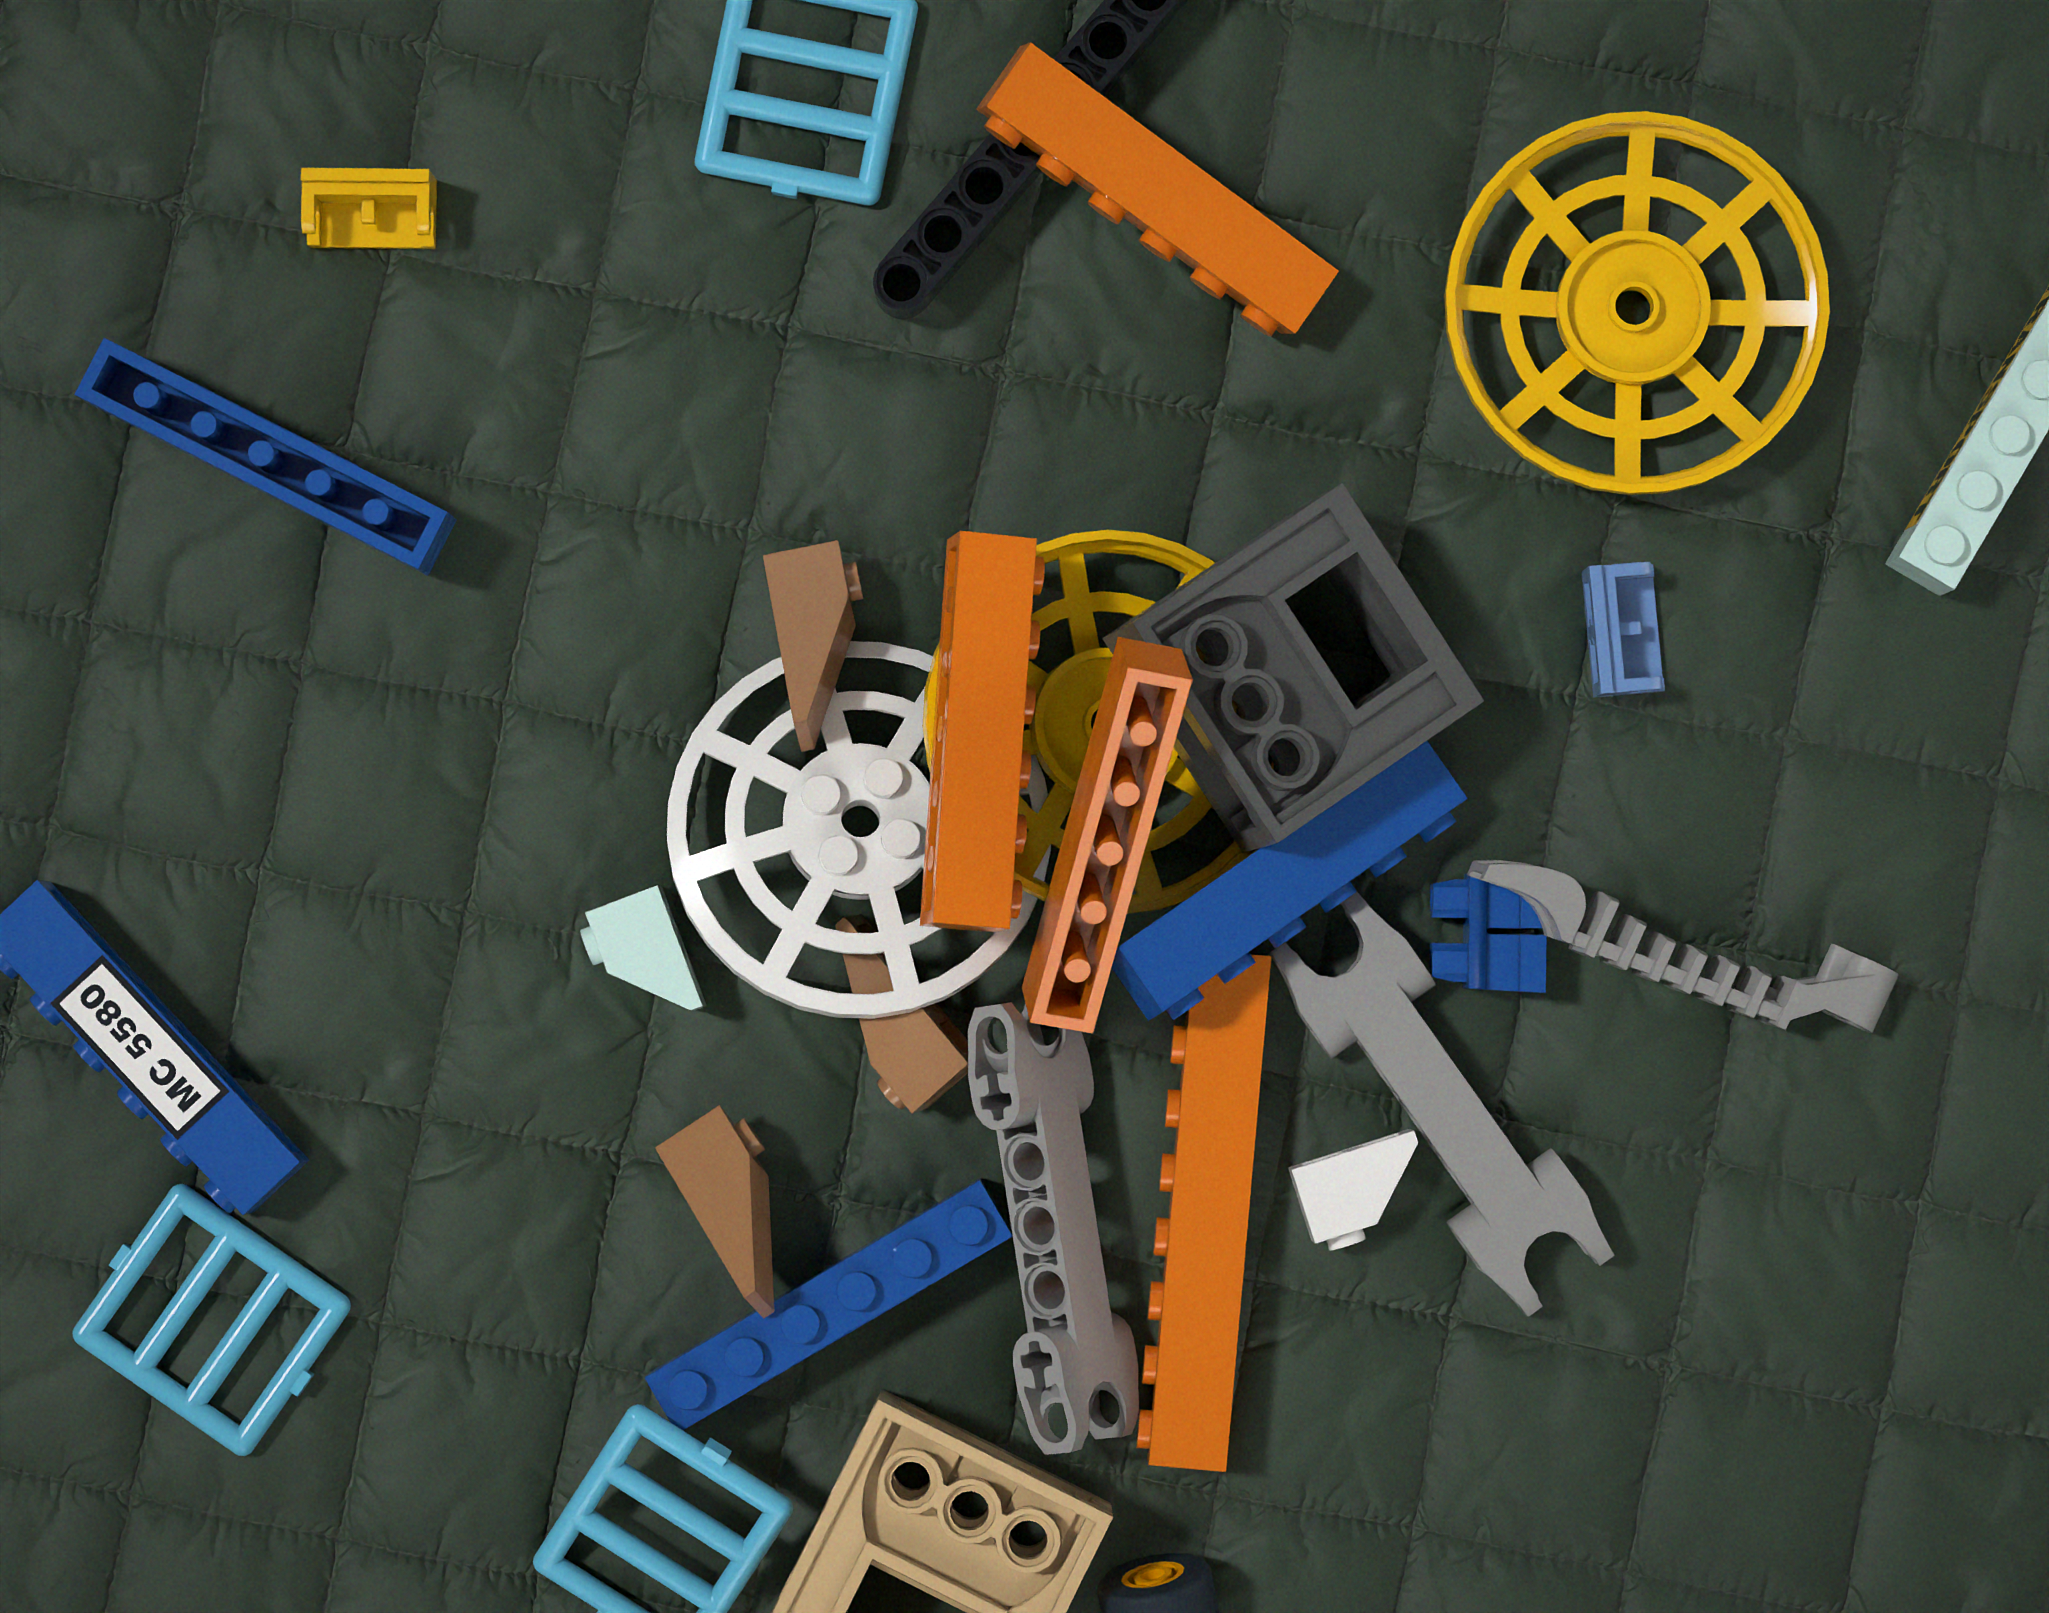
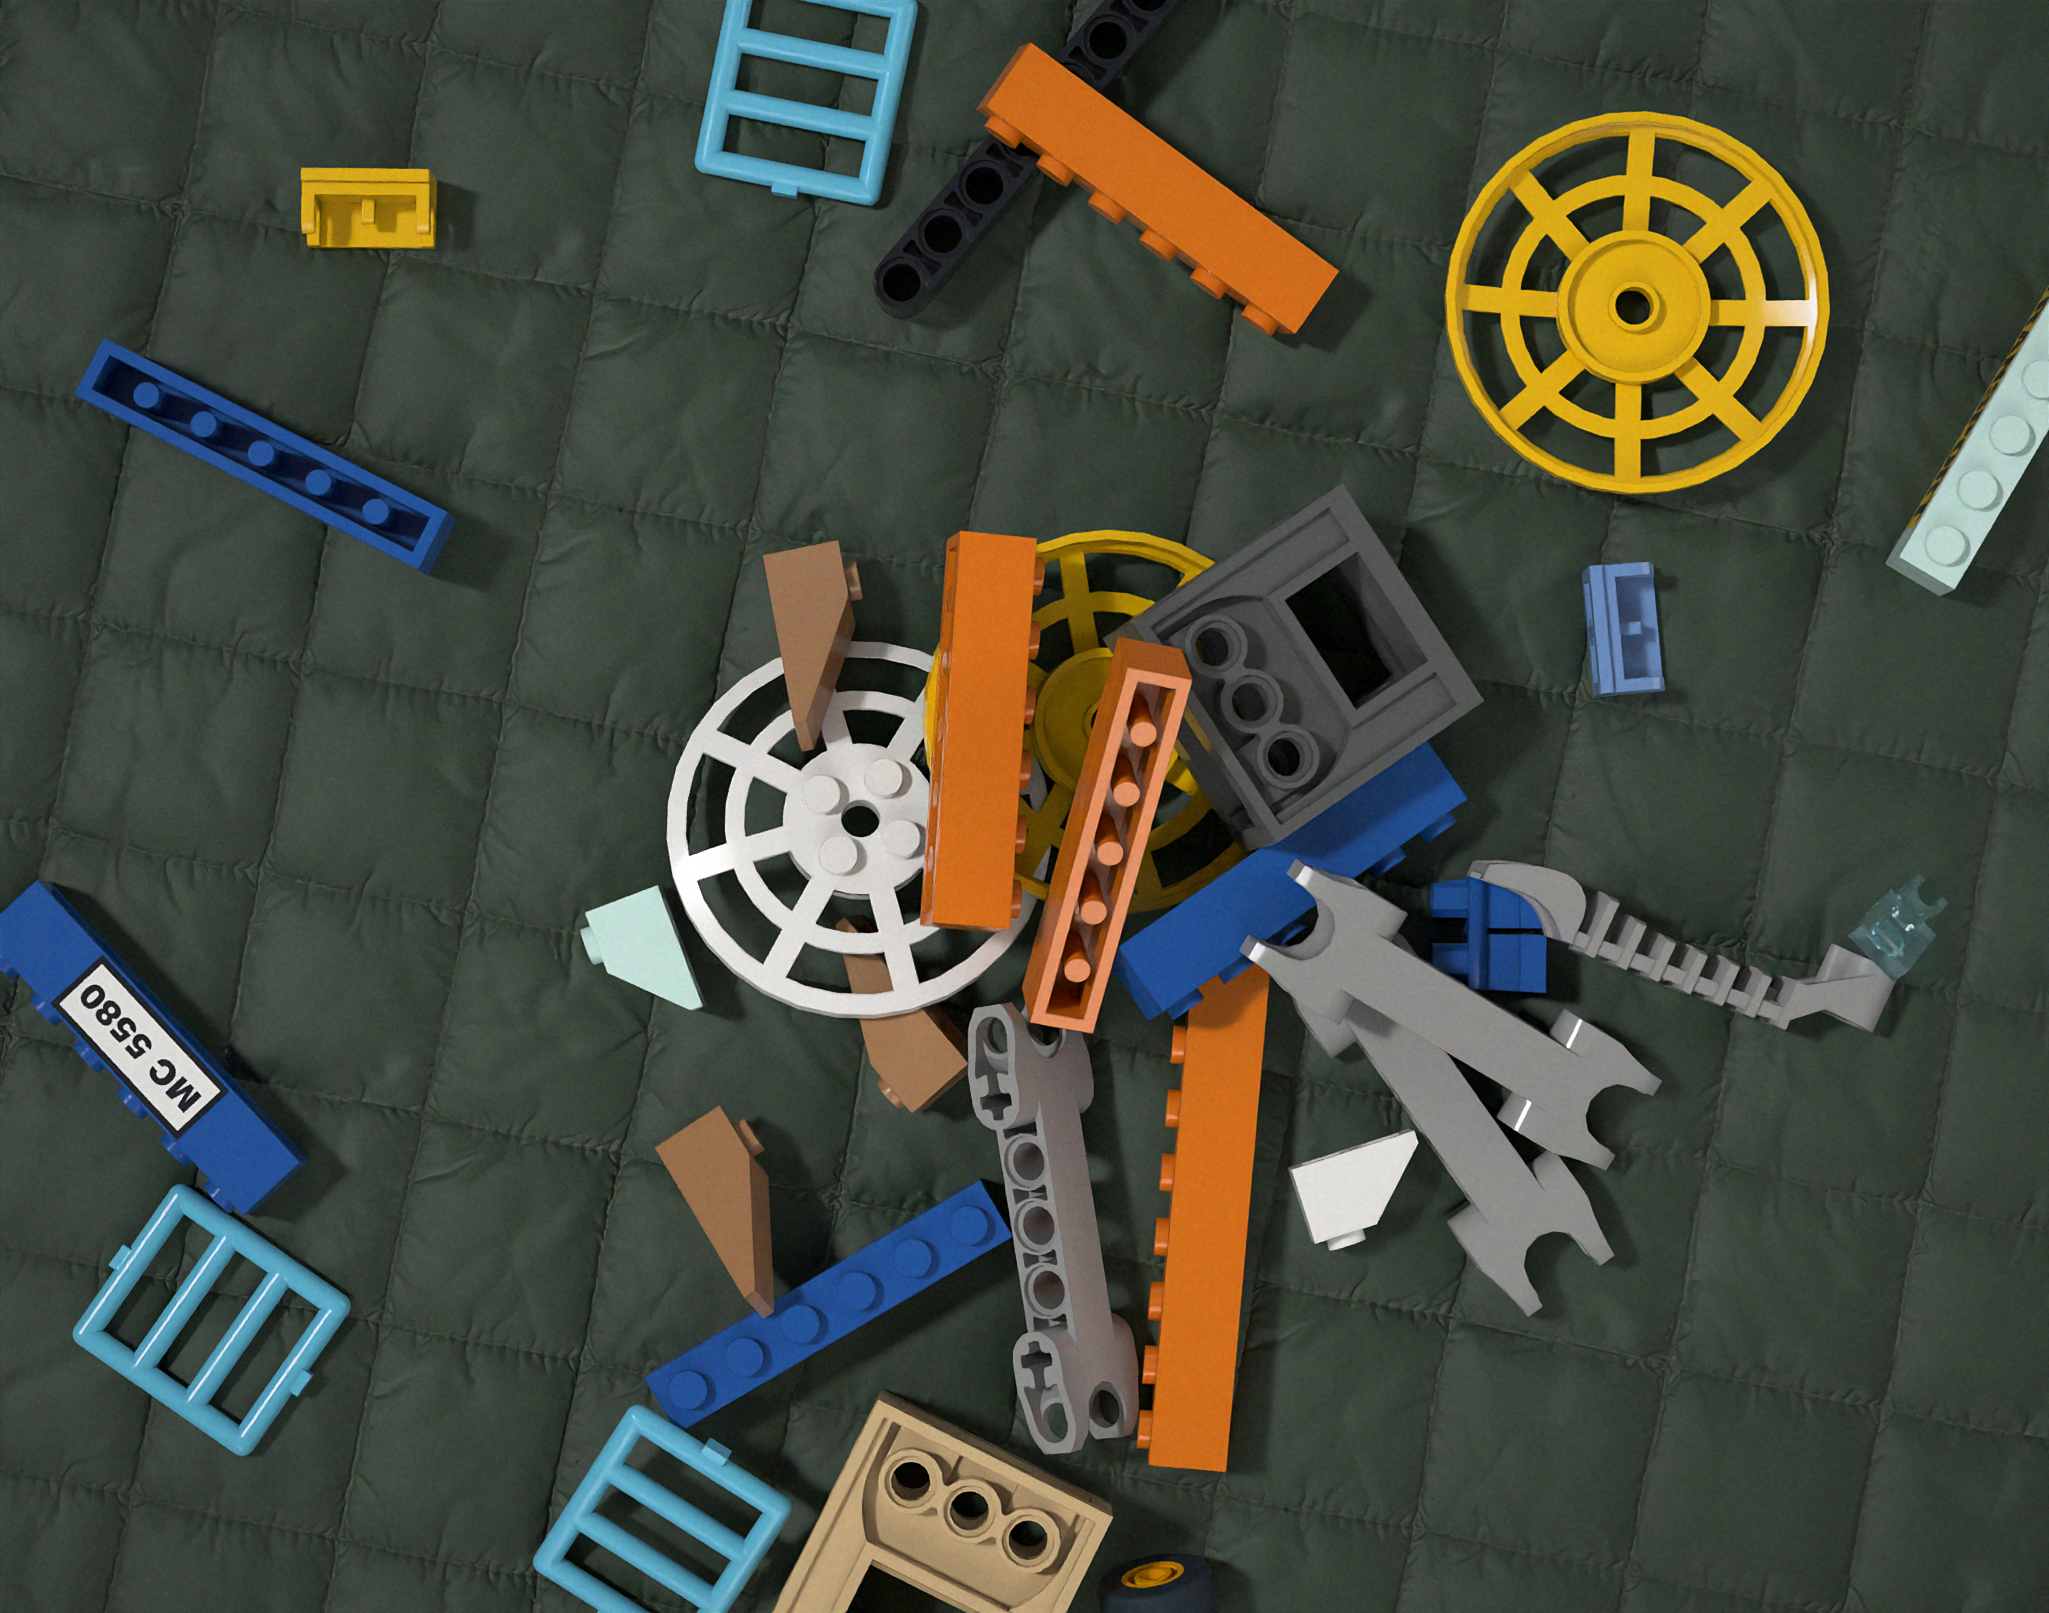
none -> light grey piece [1239,859,1662,1171]
none -> clear light blue plate [1848,873,1948,981]

